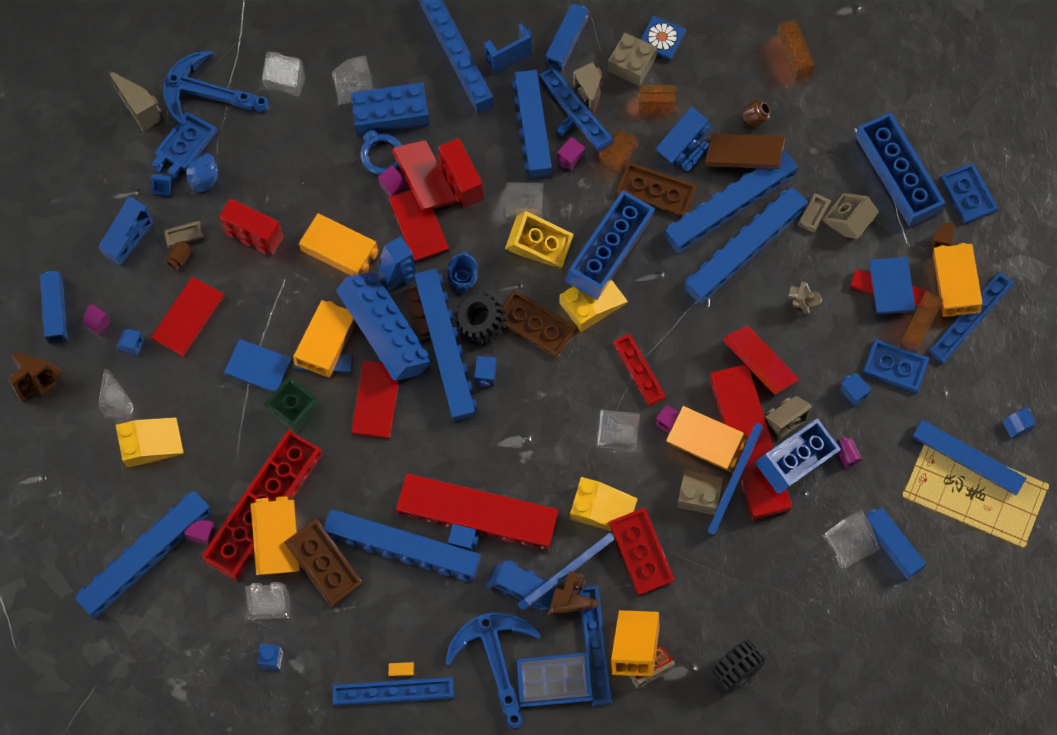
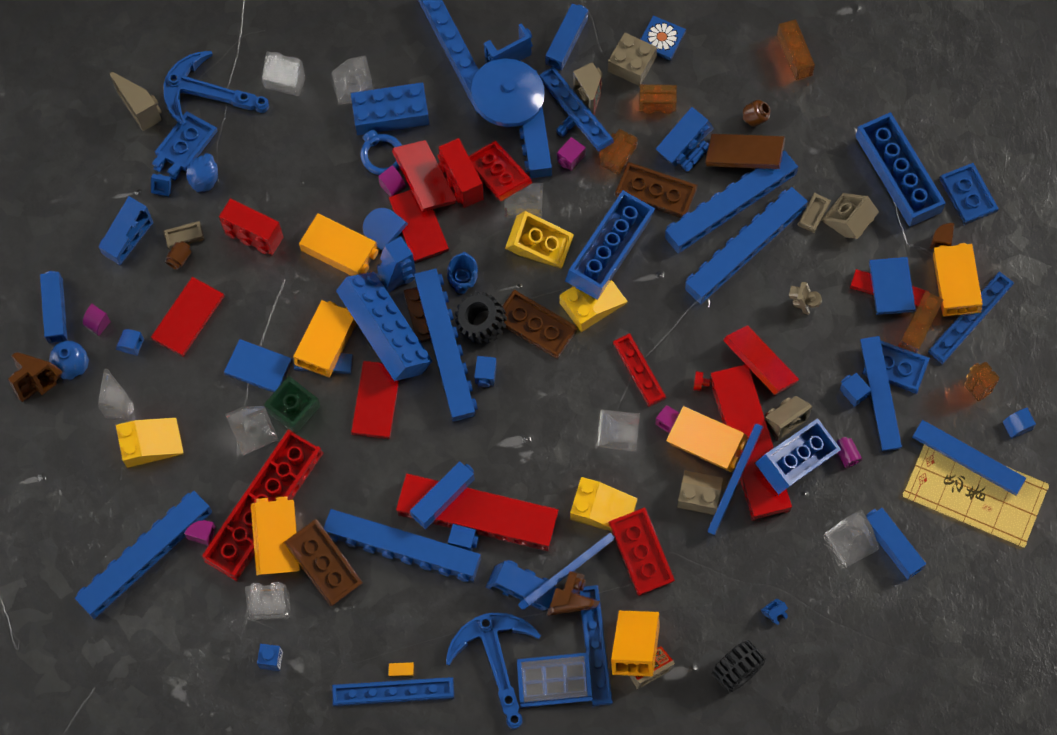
none -> blue cylinder [49,340,89,380]
none -> clear slope [225,406,279,455]
none -> blue tile [363,208,408,251]
none -> blue brick [410,461,475,529]
none -> red tile [469,141,532,201]
none -> blue dish [471,58,545,127]
none -> red tile [693,371,710,391]
none -> blue tile [761,598,788,625]
none -> blue tile [860,336,902,452]
none -> clear orange brick [965,362,1000,401]

